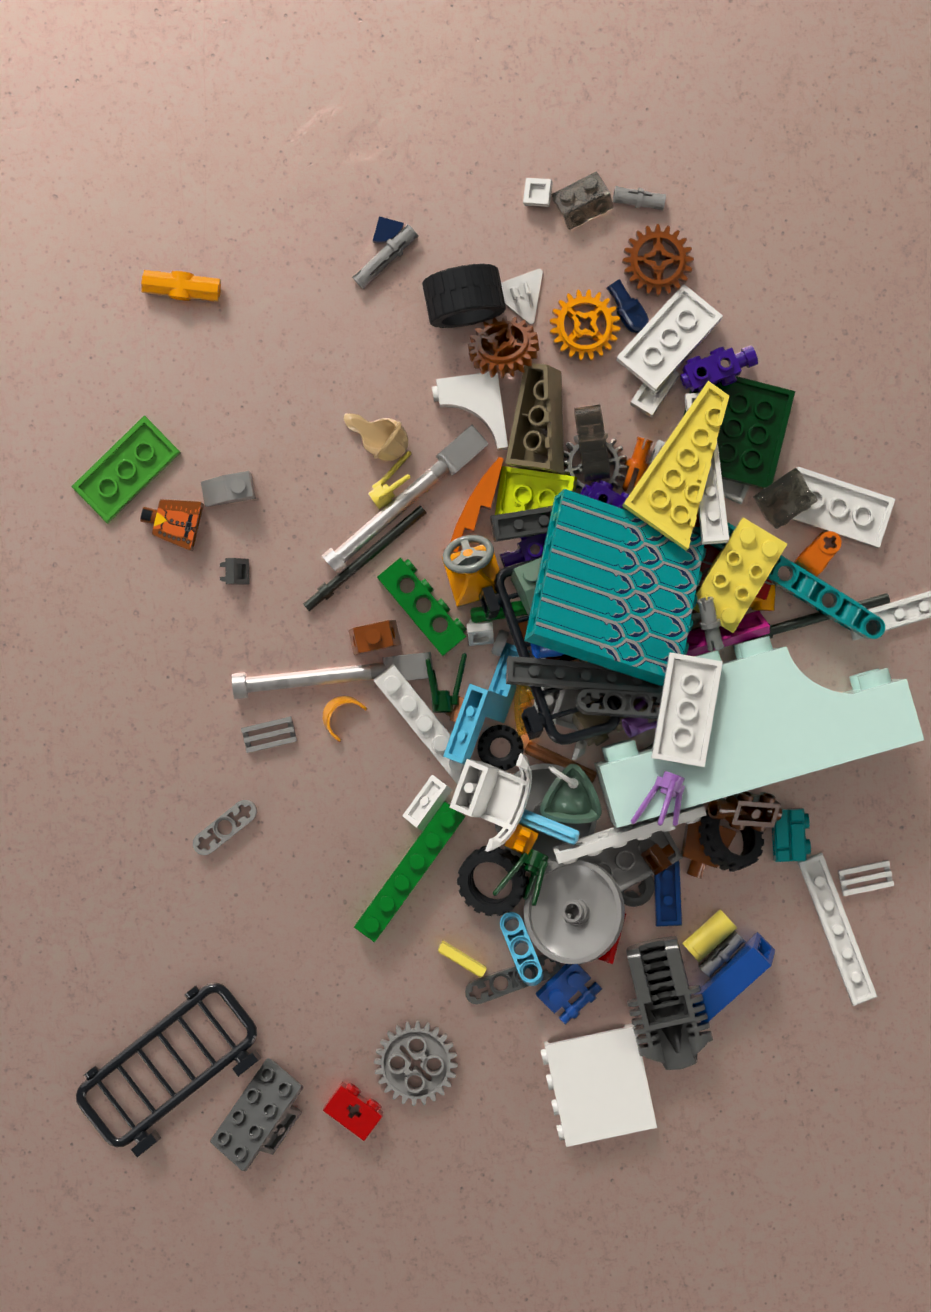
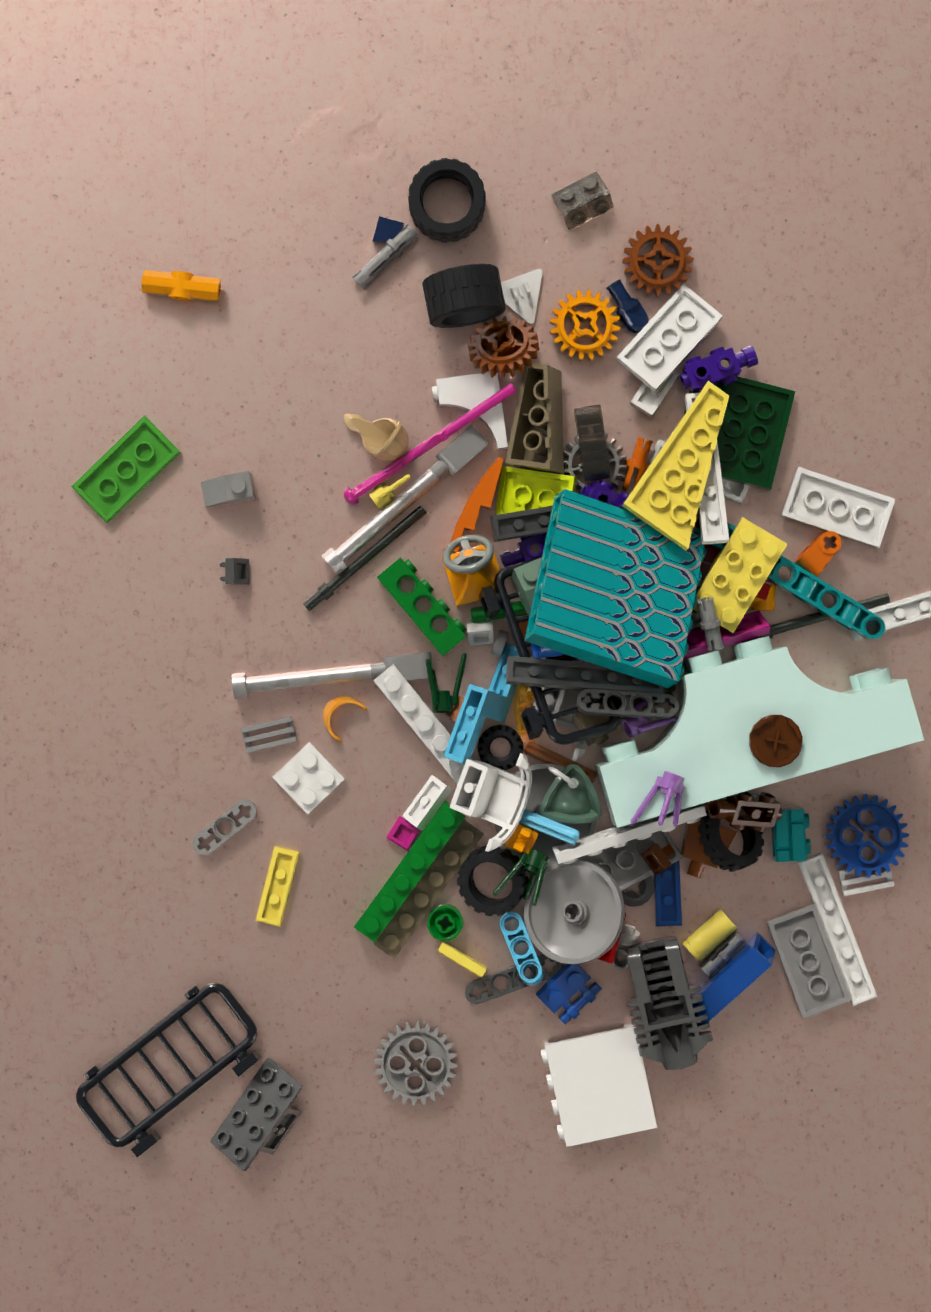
torso [140,499,204,551] -> none
red brick [323,1081,383,1141] -> none
dark orange torso [348,620,401,655] -> none
white plate [523,178,553,207] -> none
light grey pin [613,186,666,211] -> none
white plate [651,652,723,767] -> none
clear smoke bracket [753,468,818,529] -> none
none -> light yellow tile [256,846,300,927]
none -> white plate [272,742,345,814]
none -> dark pink bar [344,383,517,505]
none -> dark tan plate [374,819,484,959]
none -> dark pink tile [386,816,421,851]
none -> black tyre [408,158,486,243]
none -> green wheel [427,904,463,941]
none -> light grey hinge [612,948,629,970]
none -> white plate [619,925,640,946]
none -> reddish brown tile [749,715,803,767]
none -> light grey plate [766,903,851,1019]
none -> blue gear [824,794,909,878]

